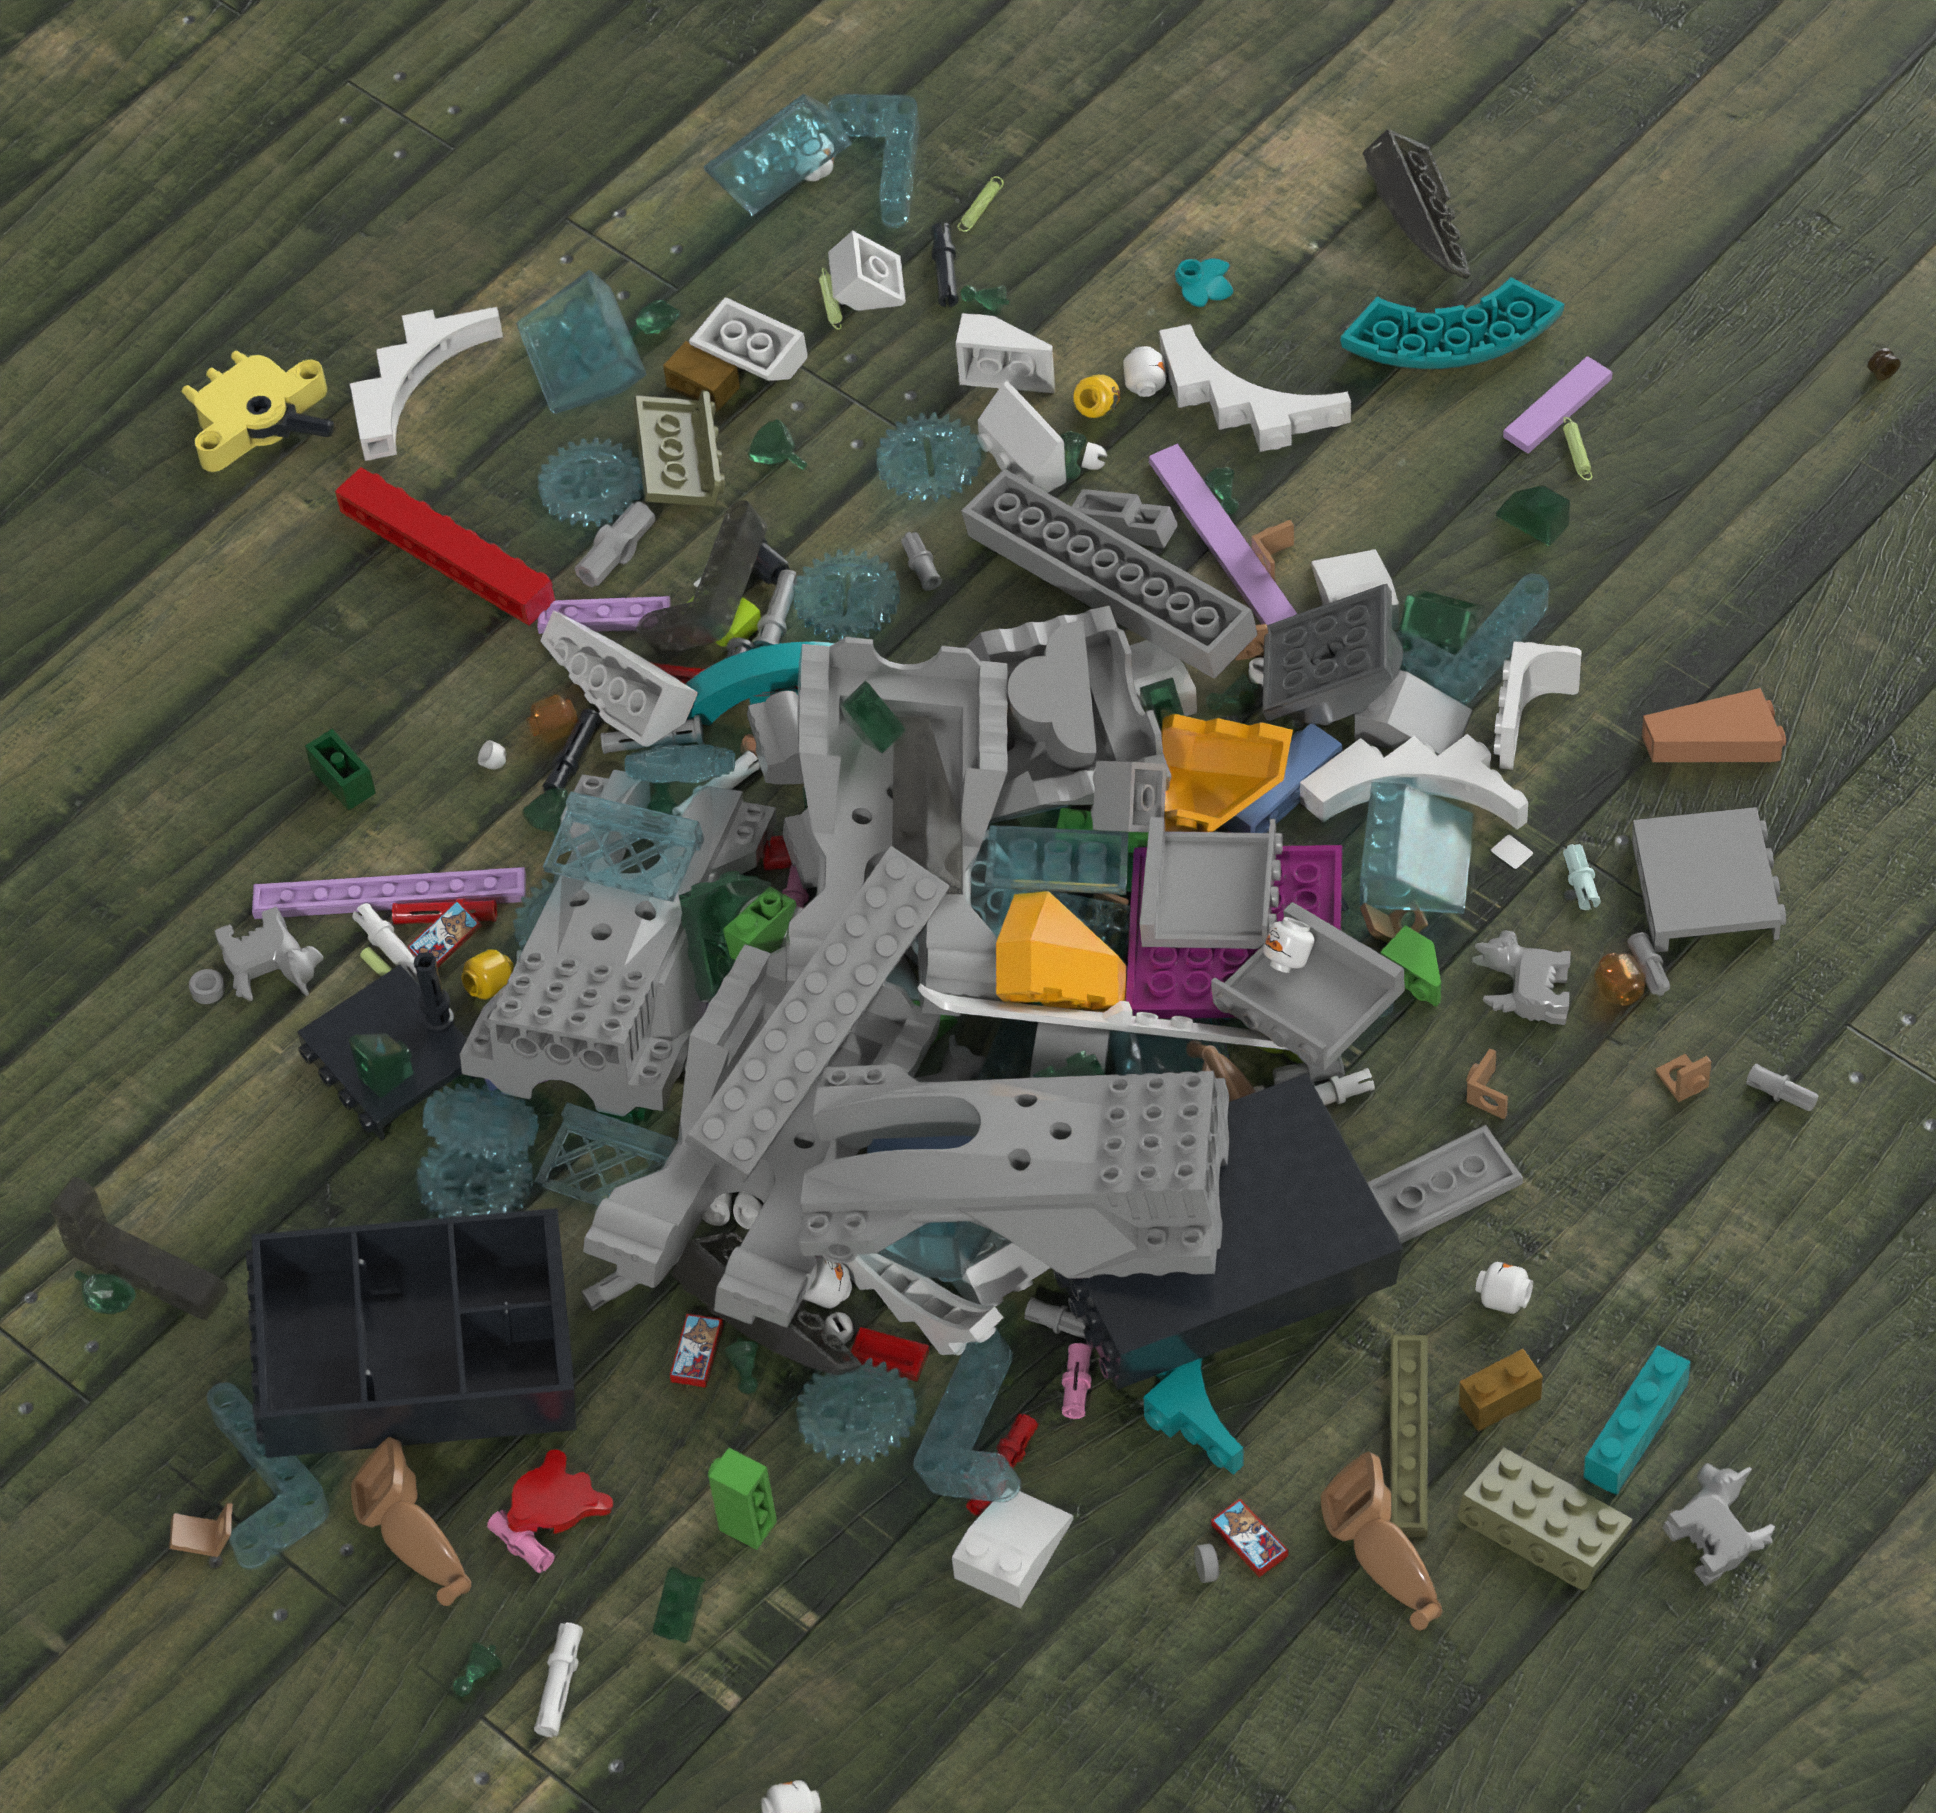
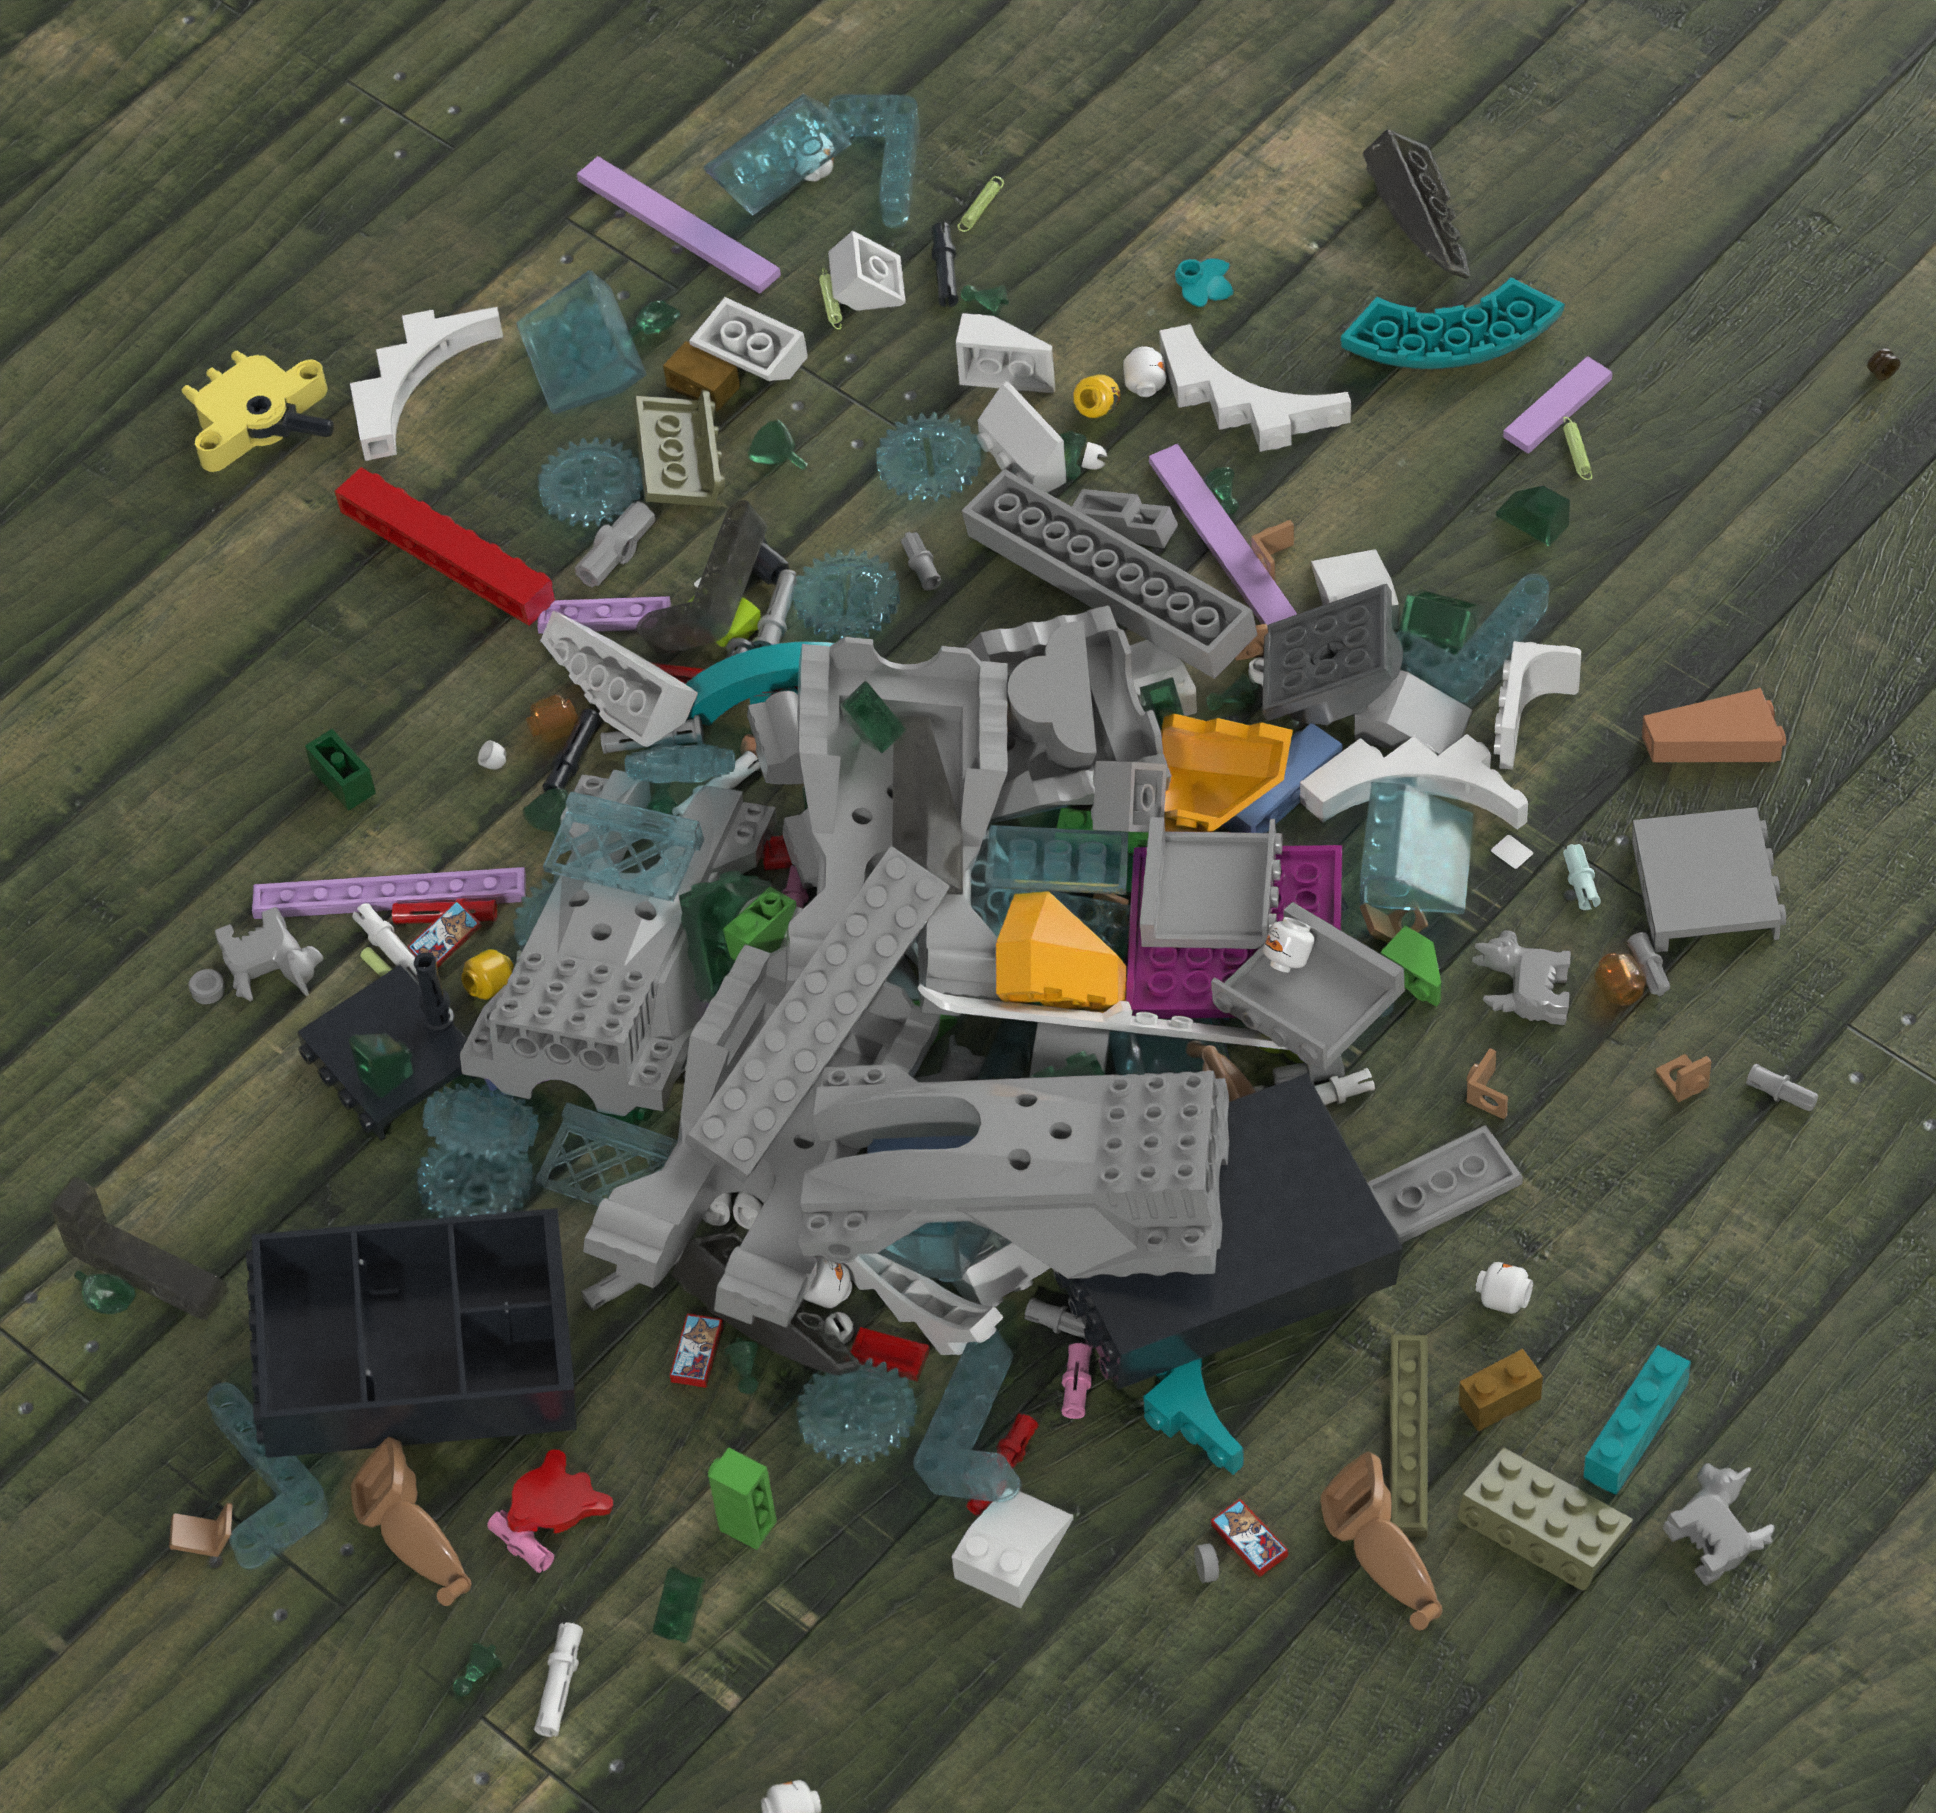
none -> lavender tile [577,156,781,294]

